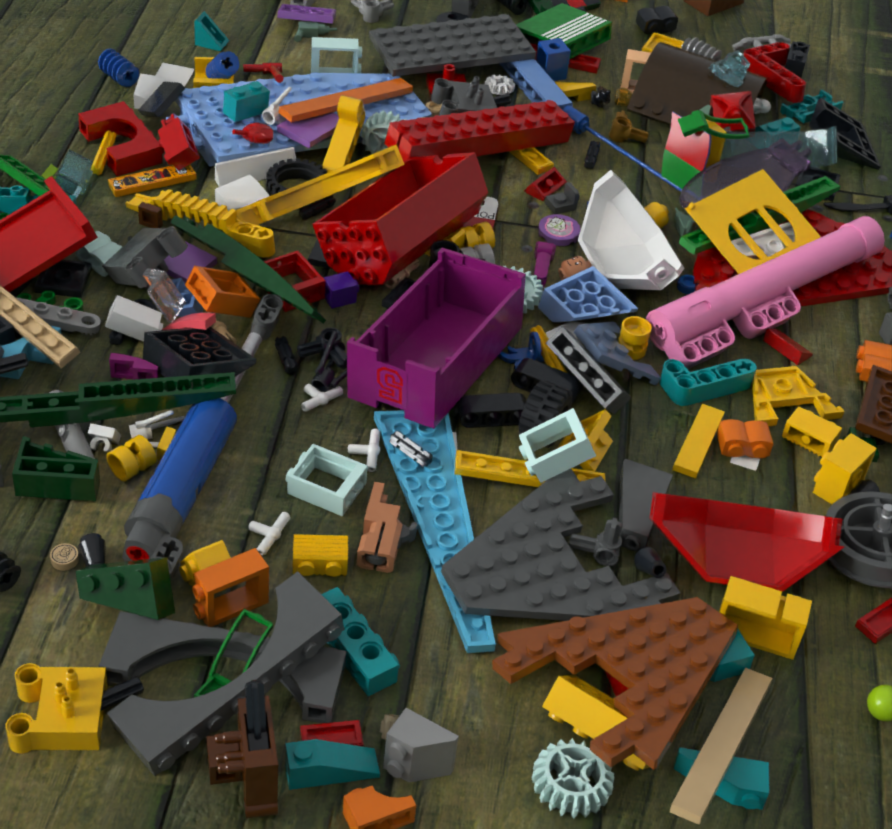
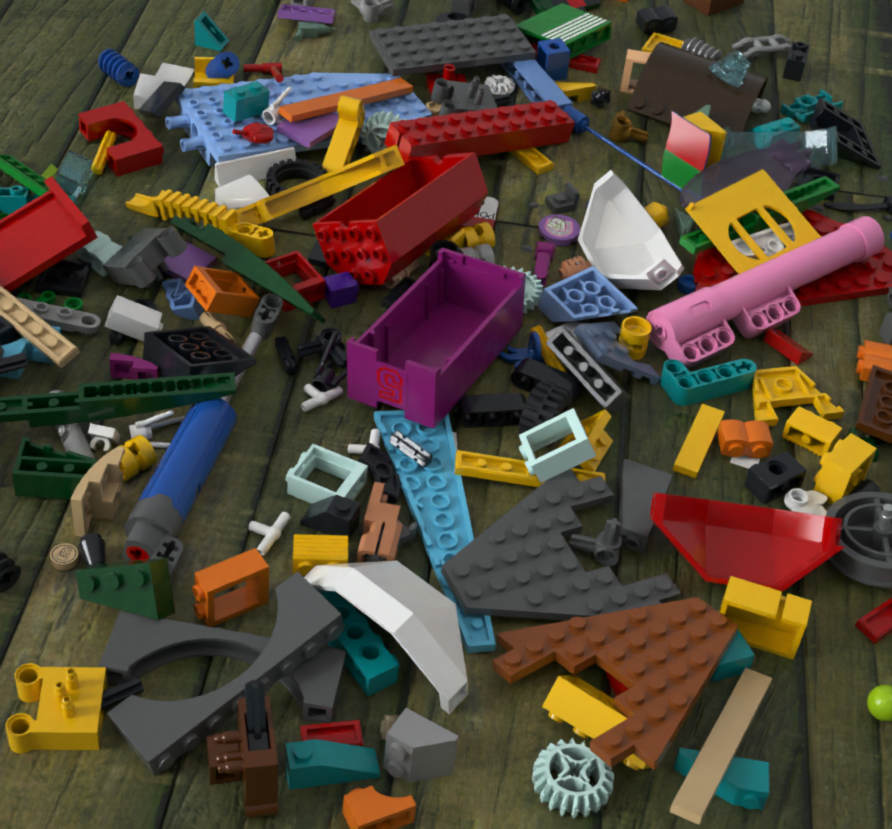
light orange tile [108,164,197,197] -> none
reddish brown tile [138,202,163,228] -> none
clear panel [143,268,186,322] -> none
red brick [157,113,200,171] -> none
yellow tile [157,426,176,461] -> none
coral slope [162,313,216,330] -> none
yellow brick [179,540,231,586] -> none
green piece [194,609,274,698] -> none
light aqua window [311,37,362,73] -> none
red slope [524,167,567,201] -> none
black axle [584,140,601,169] -> none
clear yellow tile [615,88,633,106] -> none
black cone [634,547,667,578] -> none
green piece [678,110,750,139] -> none
red piece [710,91,756,140] -> none
red beam [741,42,806,103] -> none
none -> tan slope [71,446,125,537]
none -> black slope [300,495,361,542]
none -> white panel [304,561,469,715]
none -> black tile [358,442,400,504]
none -> black brick [744,452,807,505]
none -> white plate [784,488,828,516]

